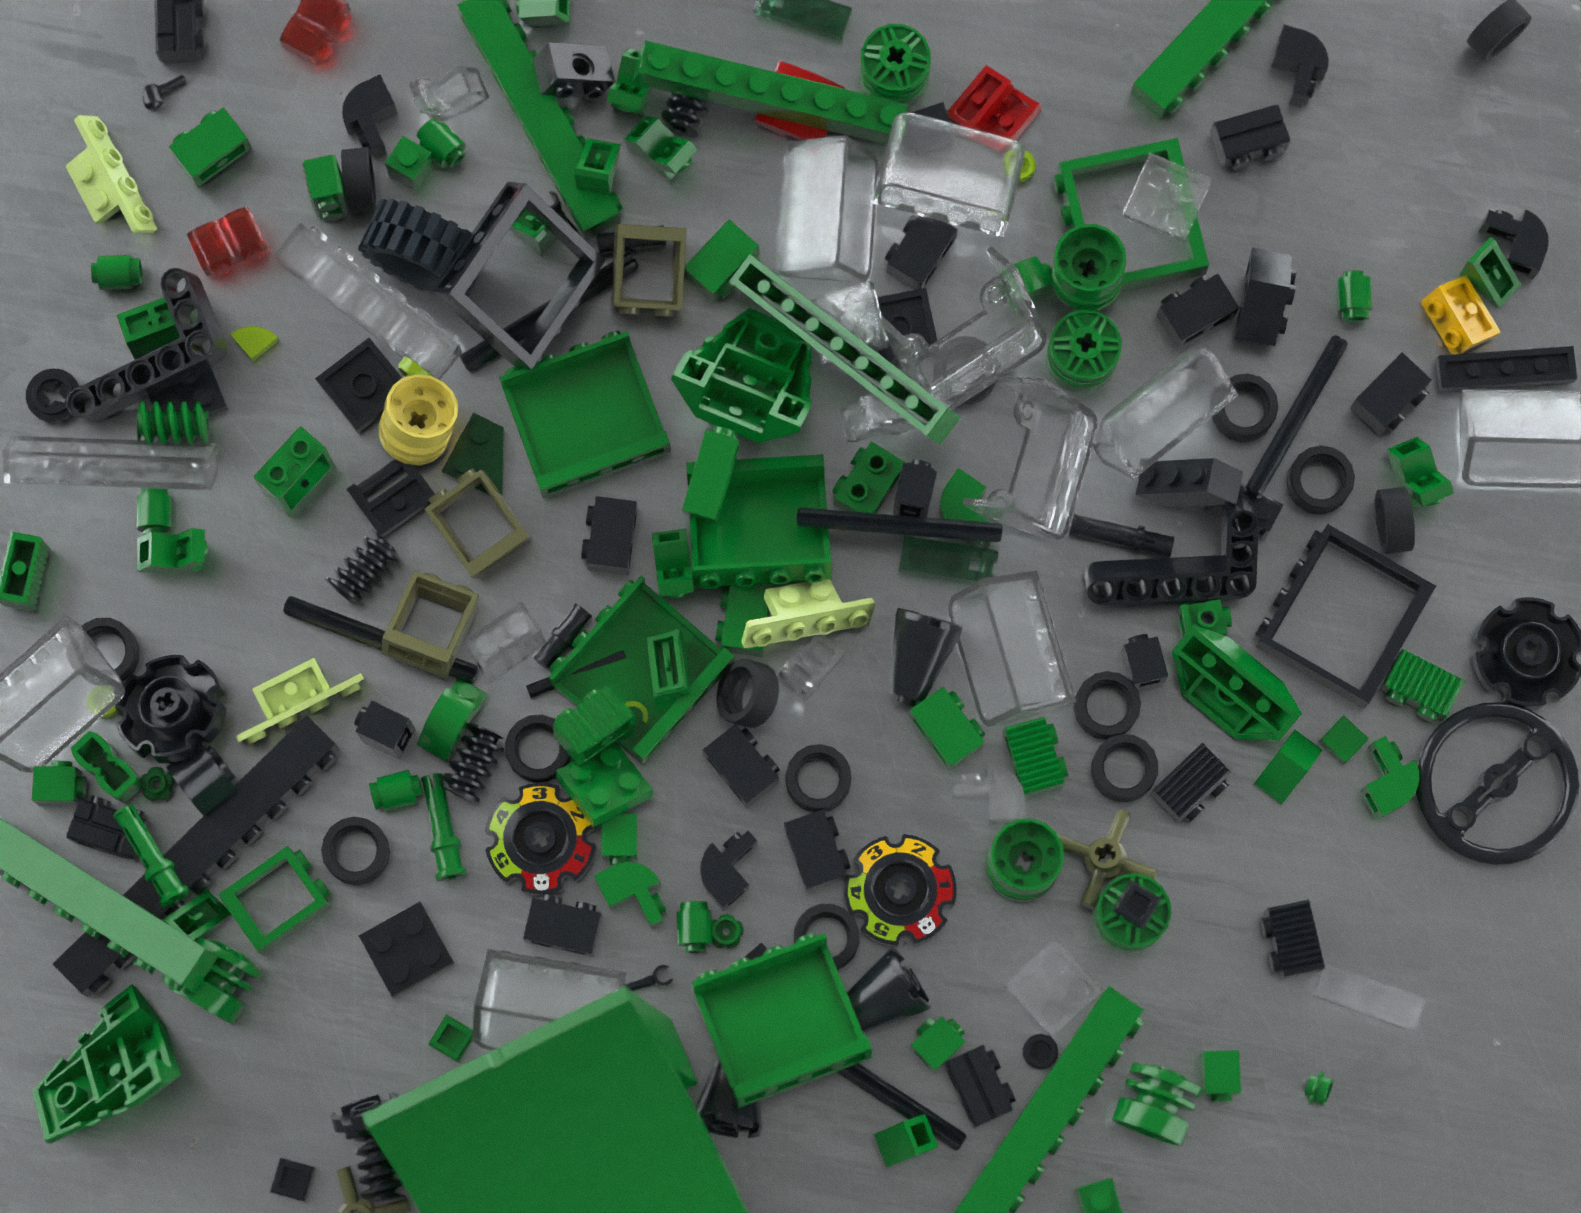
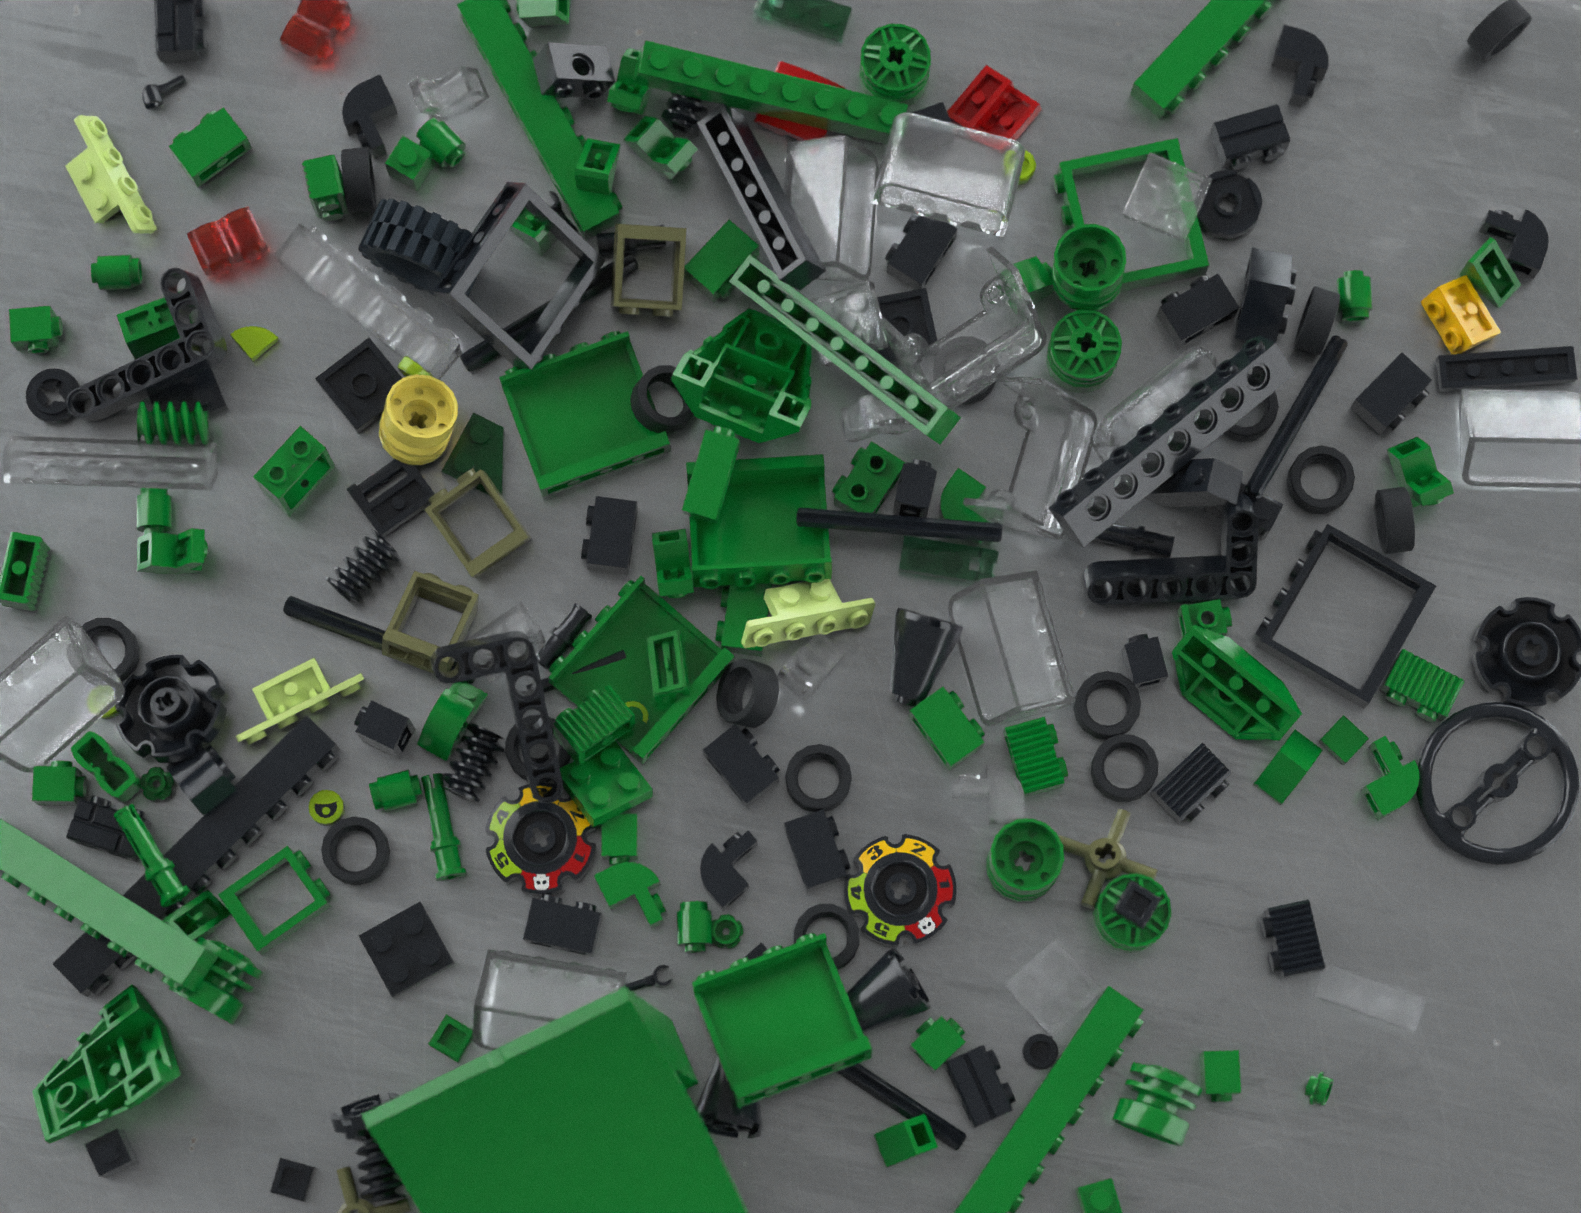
none -> green brick [9,306,63,354]
none -> black brick [84,1128,139,1178]
none -> lime tile [308,790,345,826]
none -> black beam [431,631,563,804]
none -> black tyre [630,365,694,434]
none -> black brick [697,103,826,291]
none -> black brick [1048,335,1295,547]
none -> black plate [1194,170,1262,239]
none -> black tyre [1294,286,1340,355]

